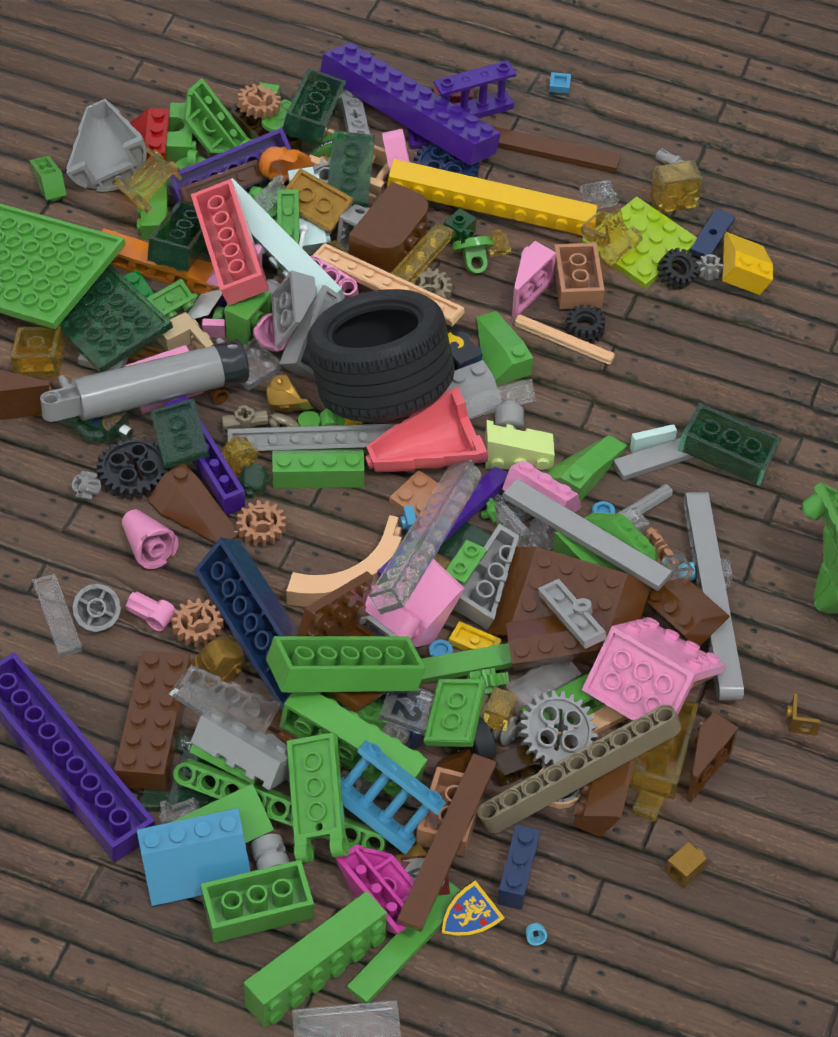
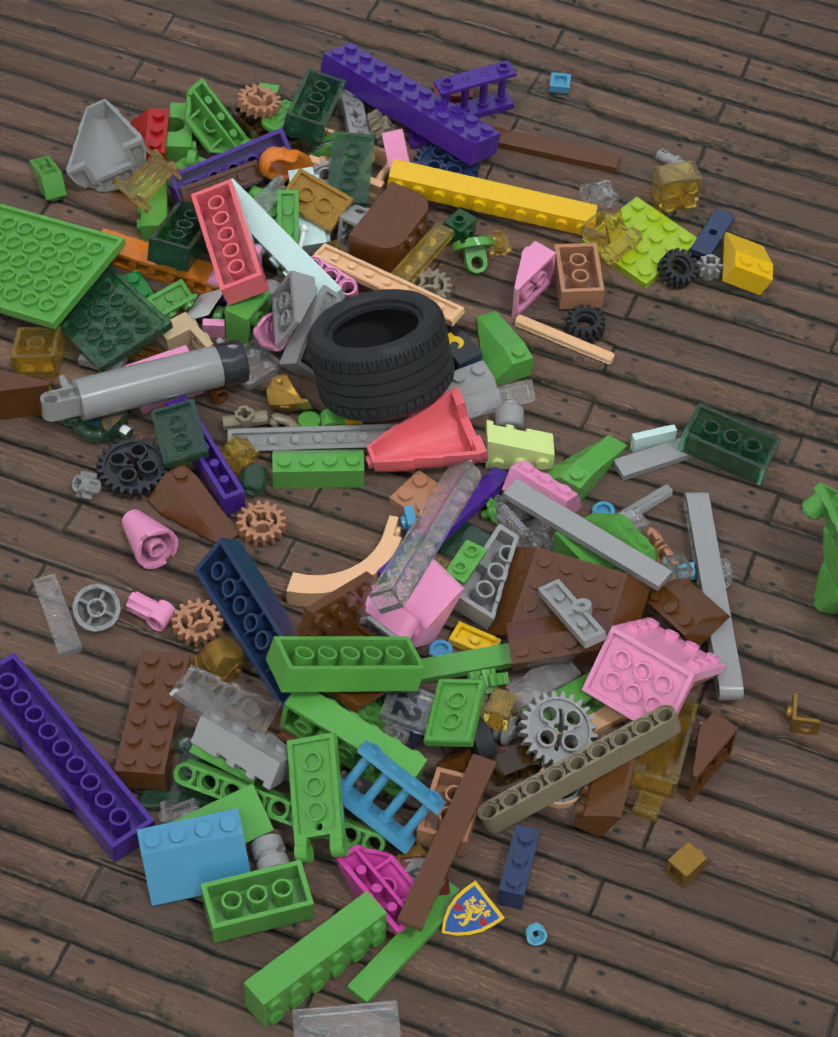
none -> dark tan gear [367,109,396,149]

